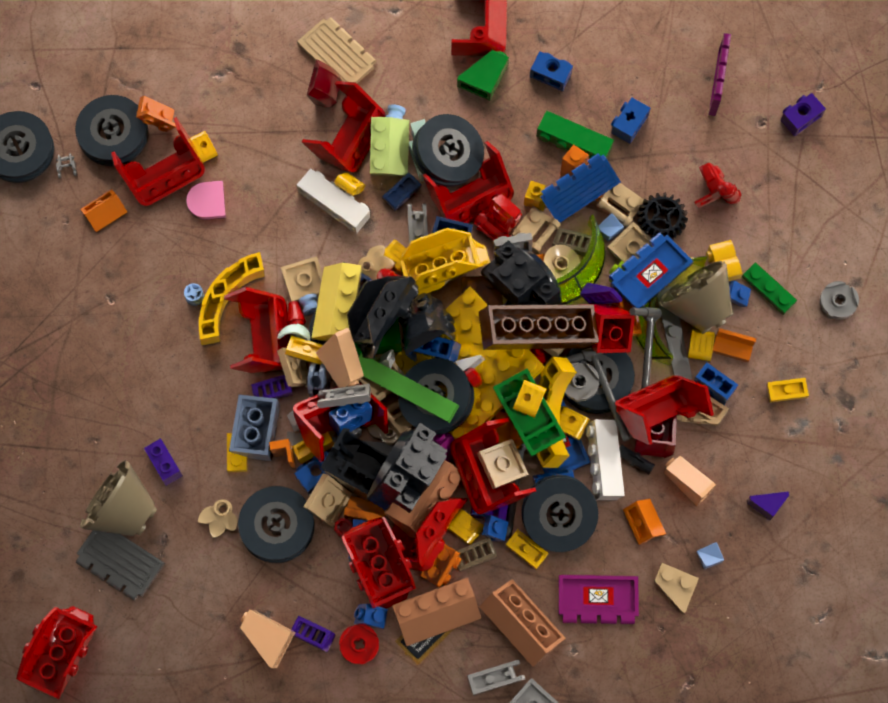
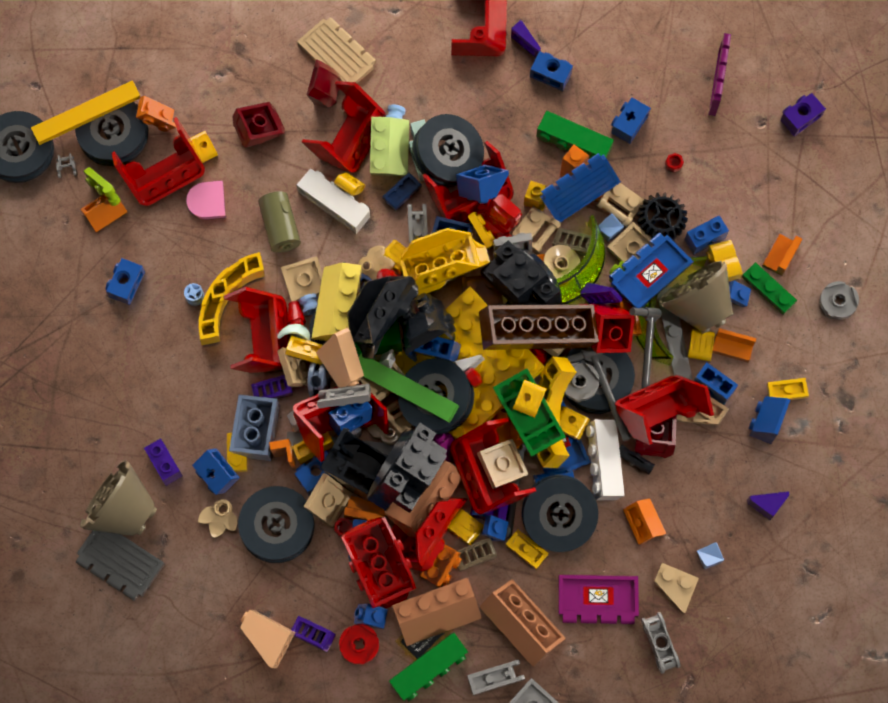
red slope [16,606,98,699] -> none
green slope [457,50,509,101] -> none
light nougat slope [664,456,716,506] -> none
red piece [694,163,742,208] -> none
none -> yellow tile [31,80,141,145]
none -> lime plate [83,167,121,206]
none -> blue brick [105,258,145,305]
none -> blue brick [192,448,240,495]
none -> dark red slope [232,102,285,147]
none -> olive piece [258,191,301,253]
none -> green brick [388,632,468,702]
none -> blue slope [456,165,509,204]
none -> yellow plate [468,212,495,249]
none -> dark purple slope [511,20,541,58]
none -> light grey piece [641,612,681,674]
none -> red tile [665,153,684,173]
none -> blue brick [684,215,729,255]
none -> blue slope [748,396,791,444]
none -> orange panel [762,234,802,276]

